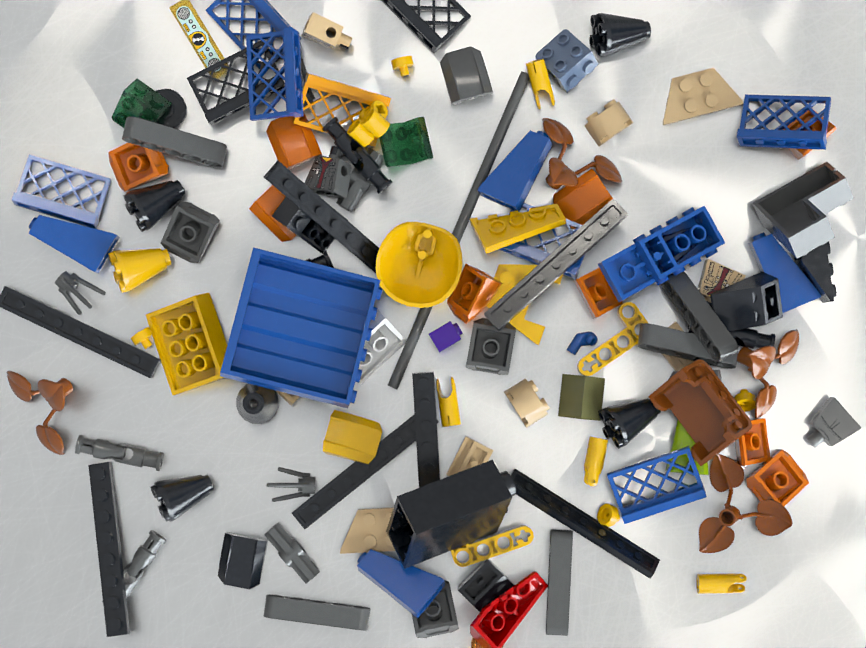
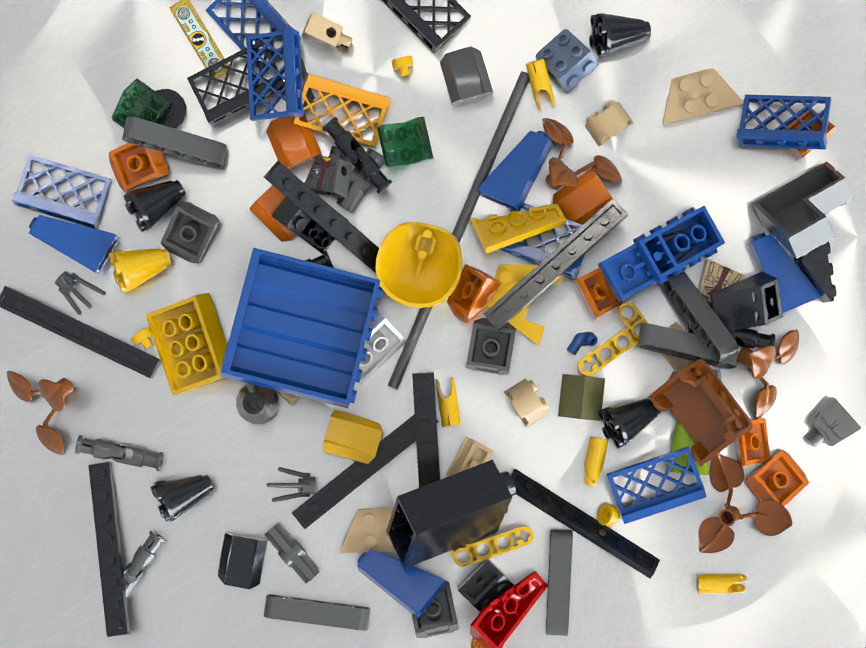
yellow piece [347,100,390,147] -> none
dark purple brick [429,321,463,353] -> none
yellow tile [734,389,756,412] -> none

